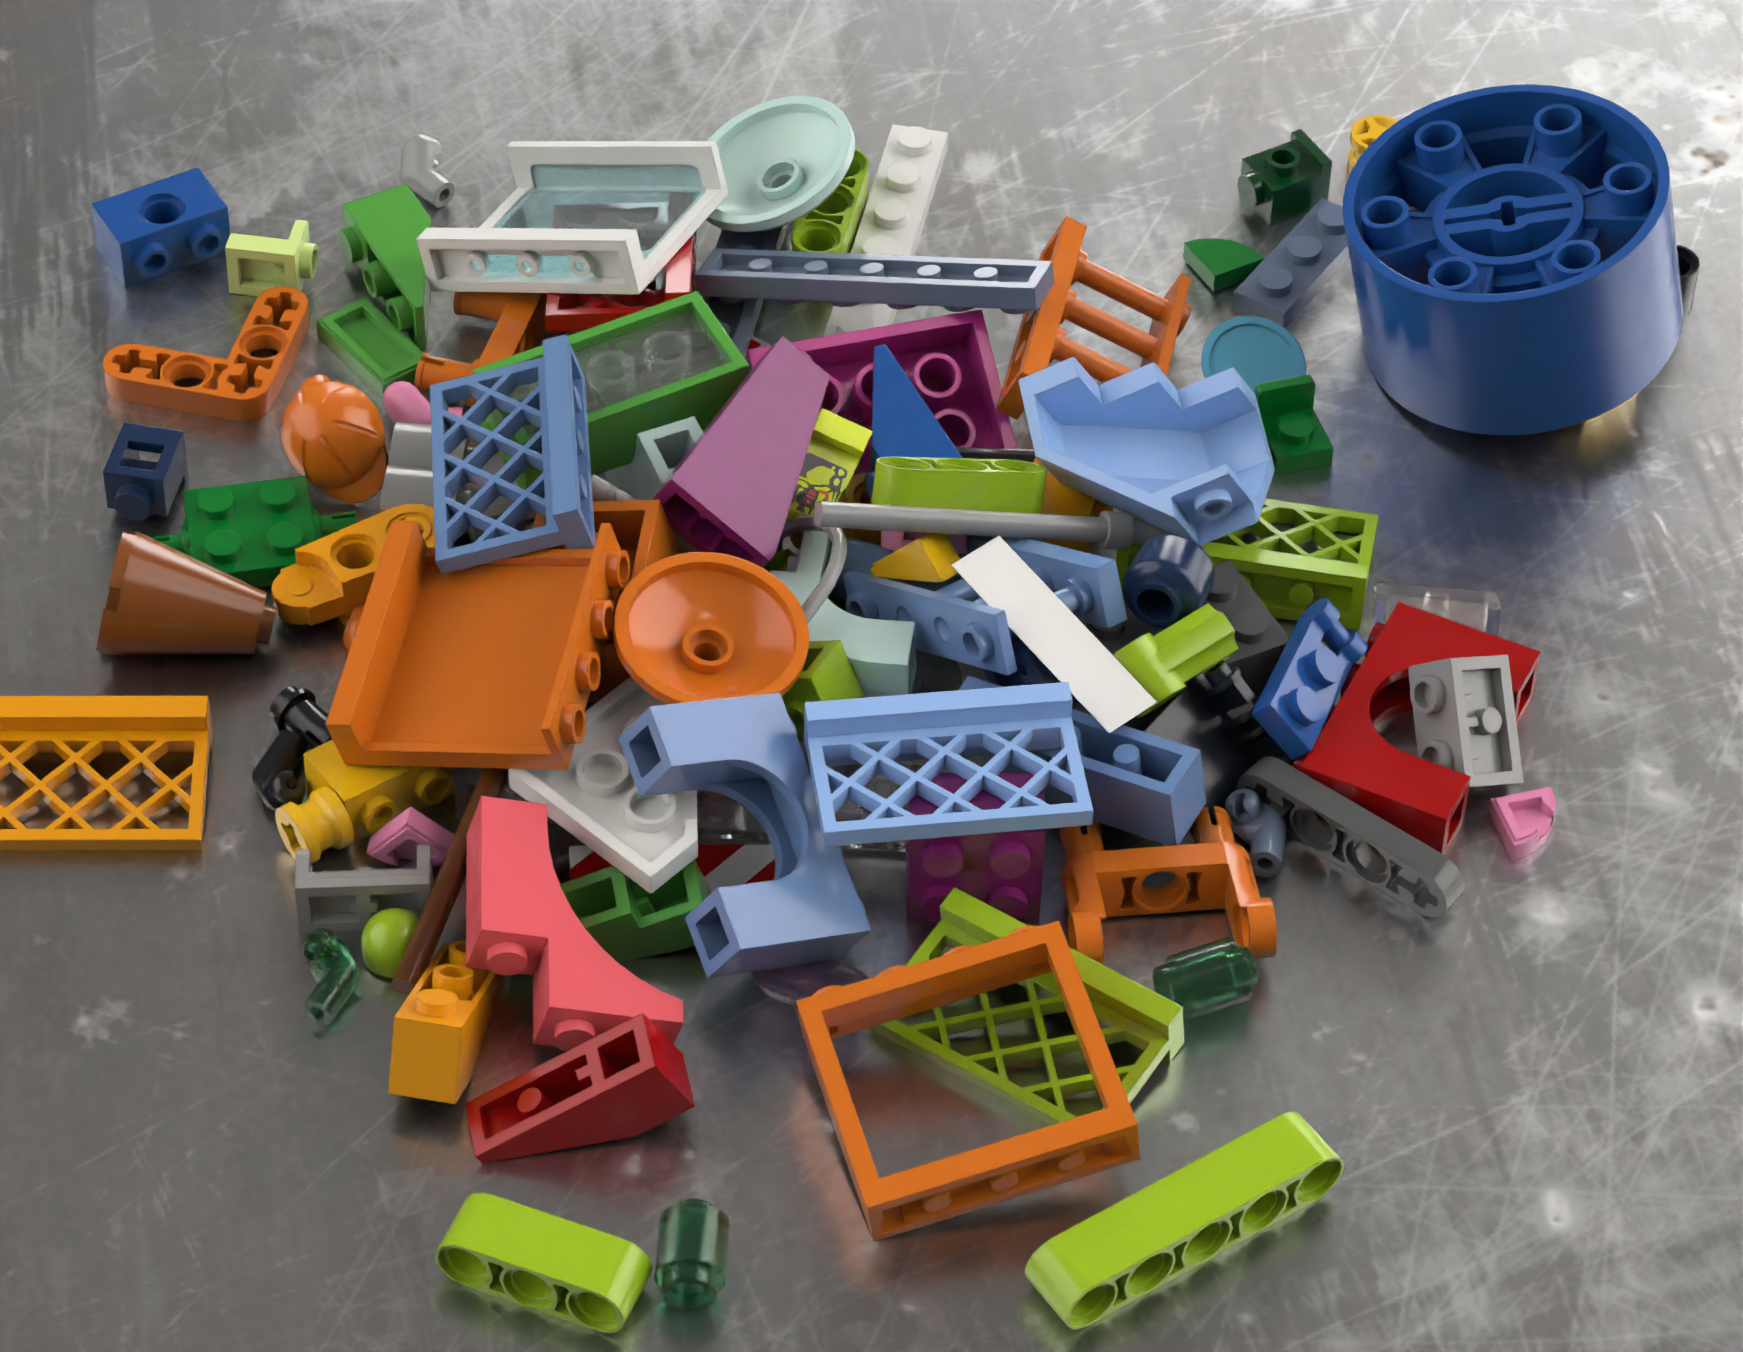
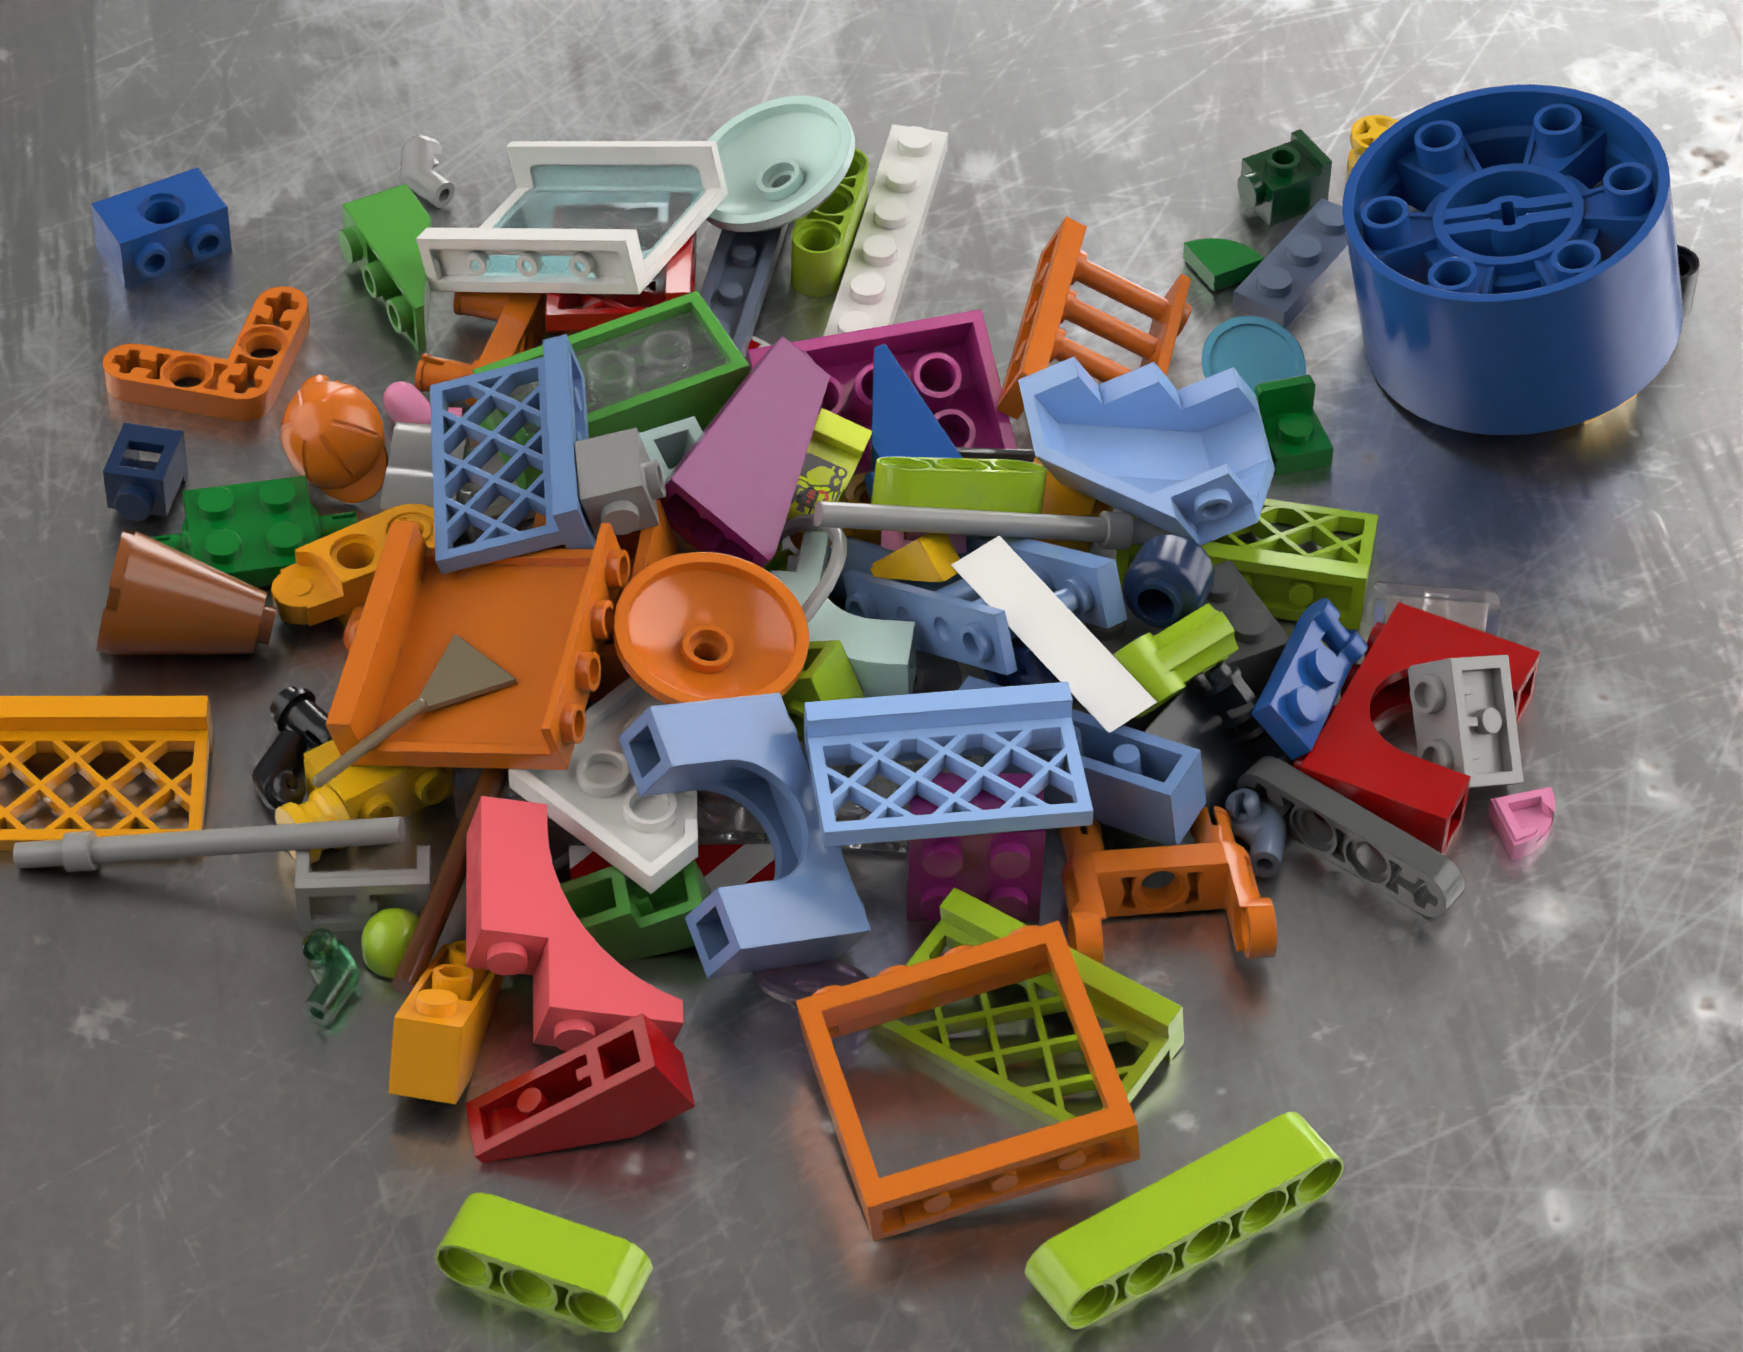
yellowish green bracket [225,220,319,296] -> none
bright green tile [316,297,424,399] -> none
bright pink tile [366,806,454,866] -> none
clear green brick [654,1199,730,1310] -> none
sand blue plate [695,248,1055,314] -> none
clear green brick [1152,937,1258,1020] -> none
none -> light grey bar [13,816,406,872]
none -> dark tan piece [312,634,518,788]
none -> light grey brick [575,427,666,538]

